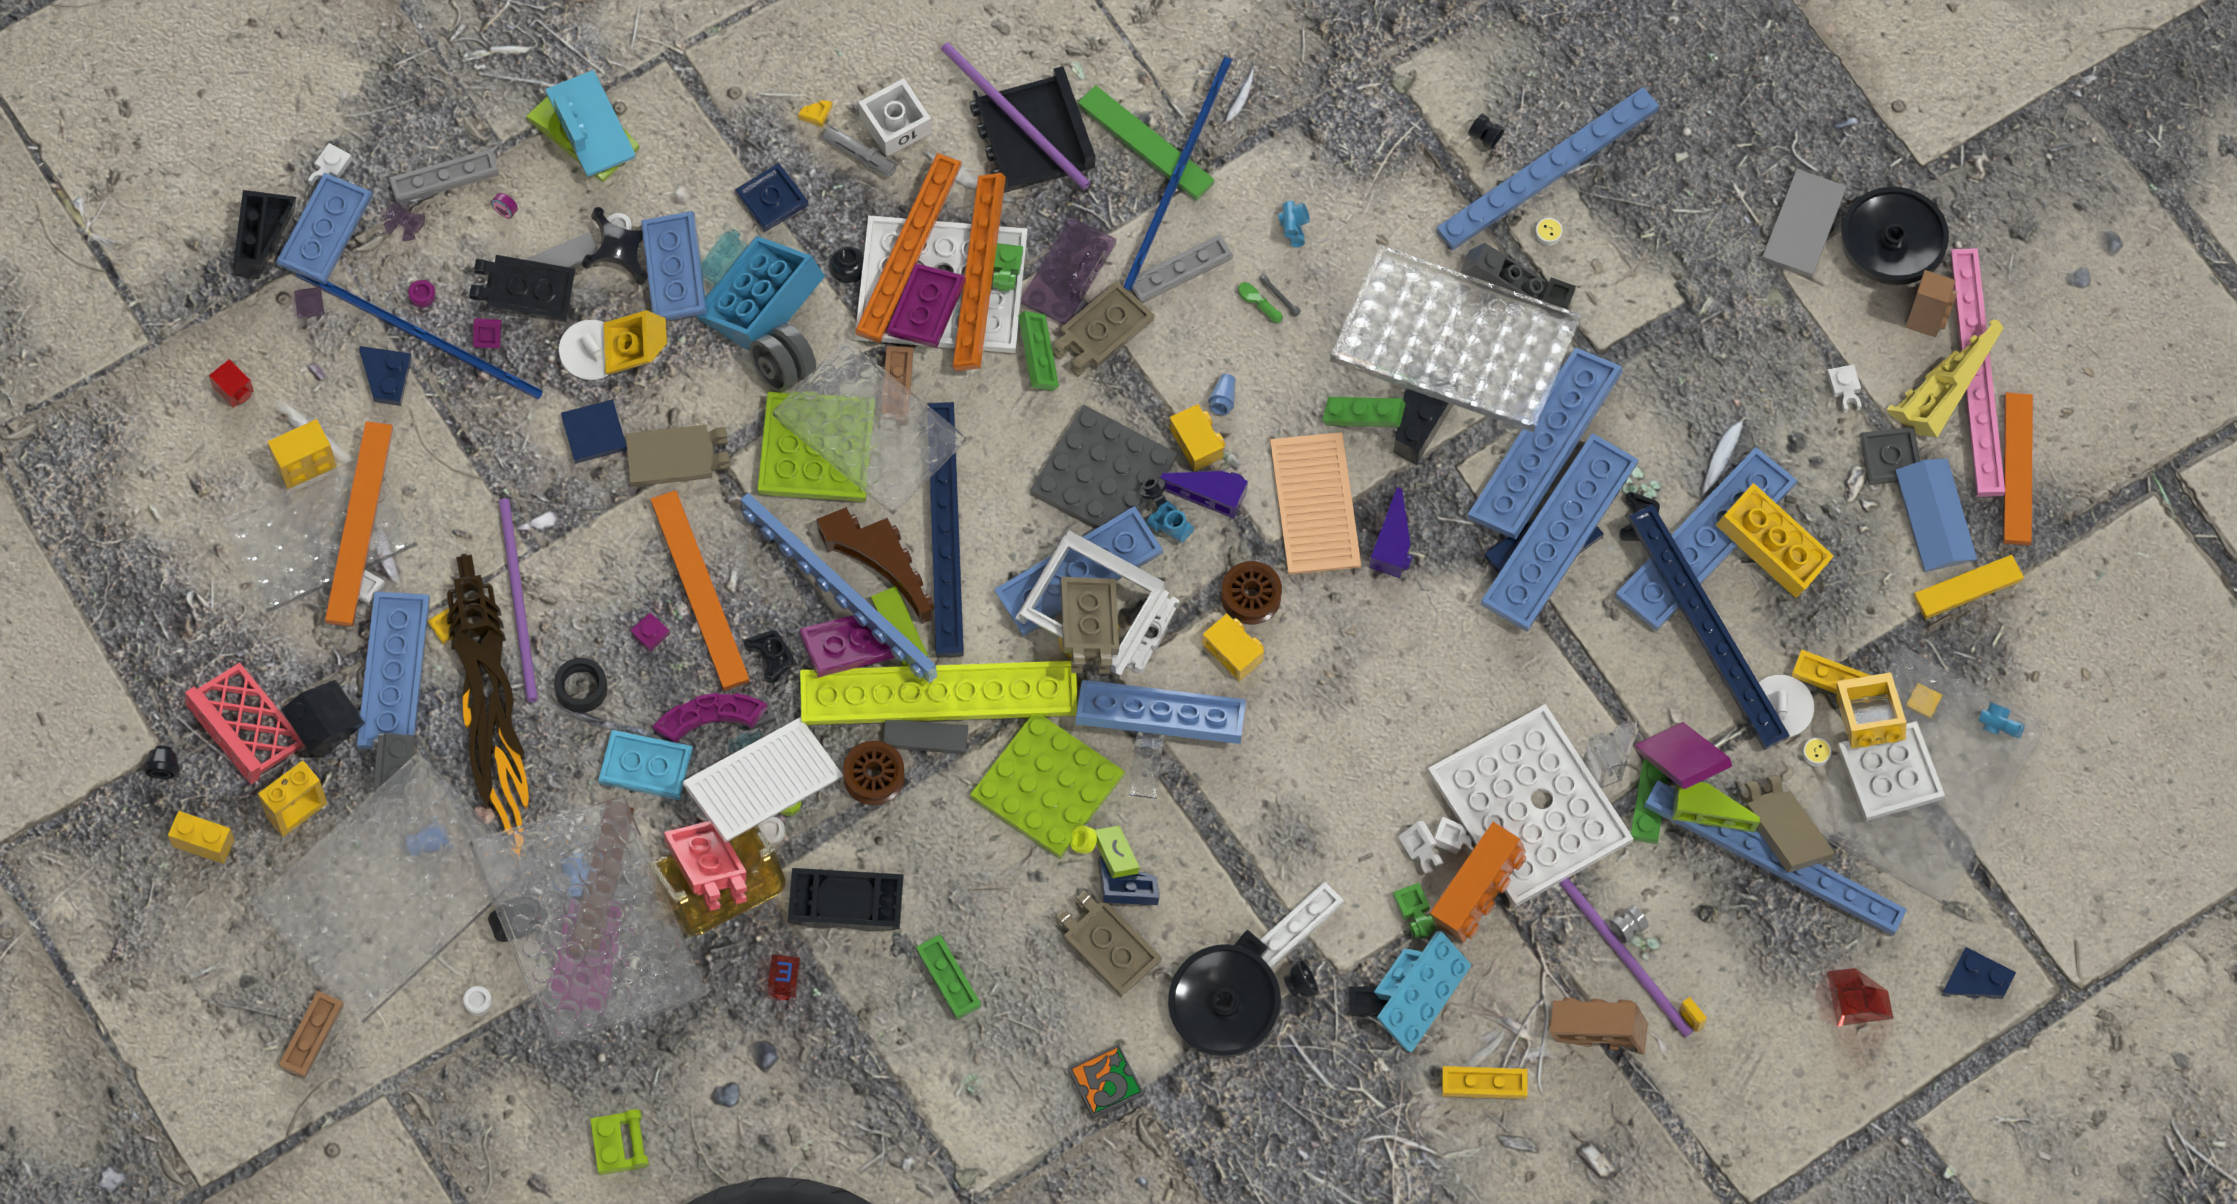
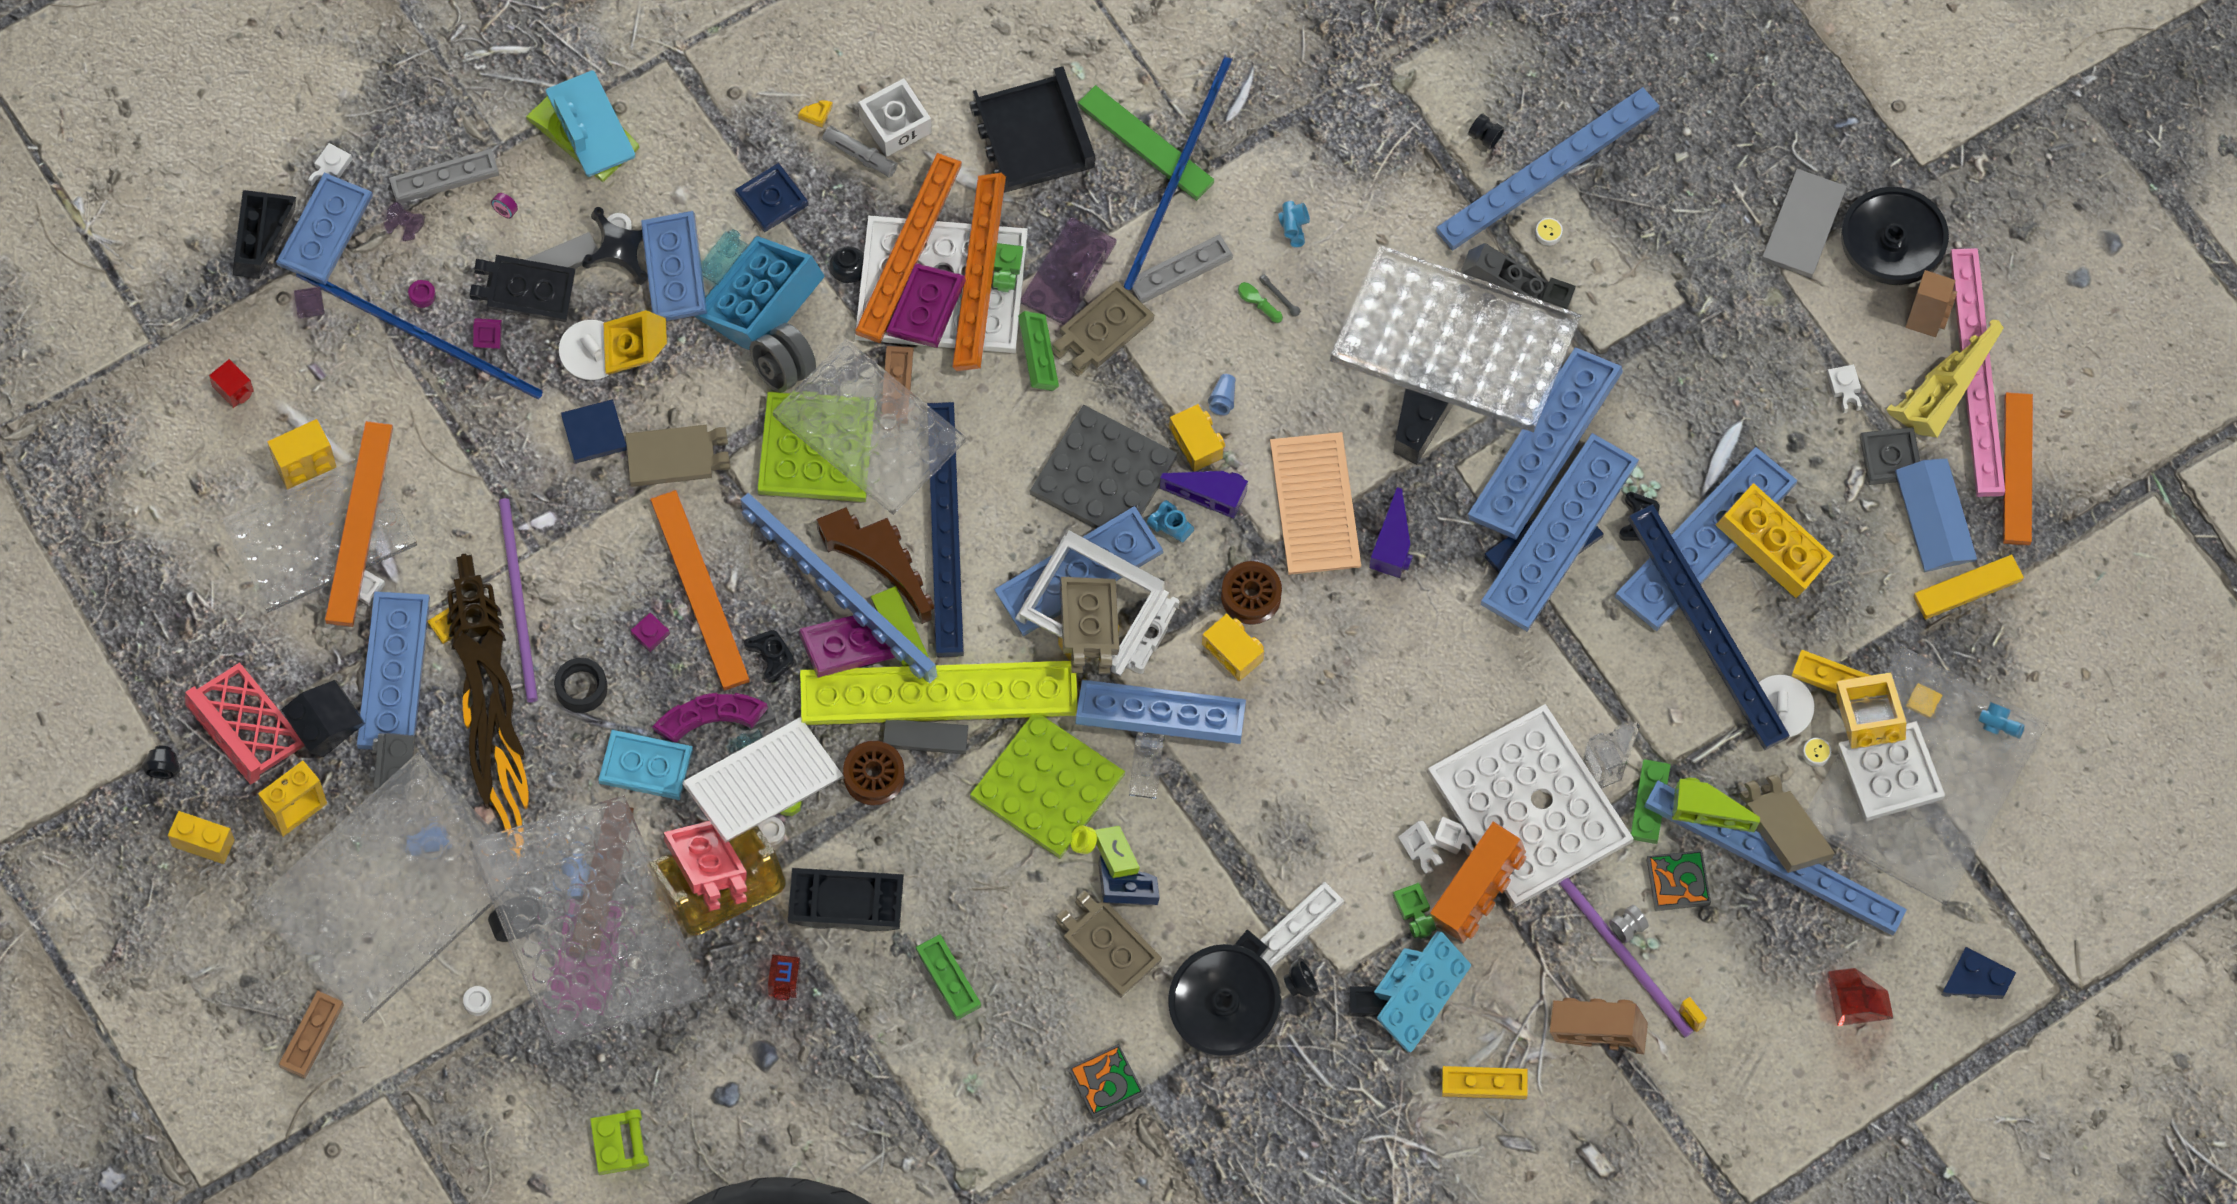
dark blue wing [359,346,412,406] -> none
medium lavender piece [941,42,1091,190] -> none
black plate [1139,477,1167,507] -> none
bright green plate [1322,397,1406,427] -> none
magenta tile [1635,722,1732,789] -> none
none -> tile [1646,850,1711,911]

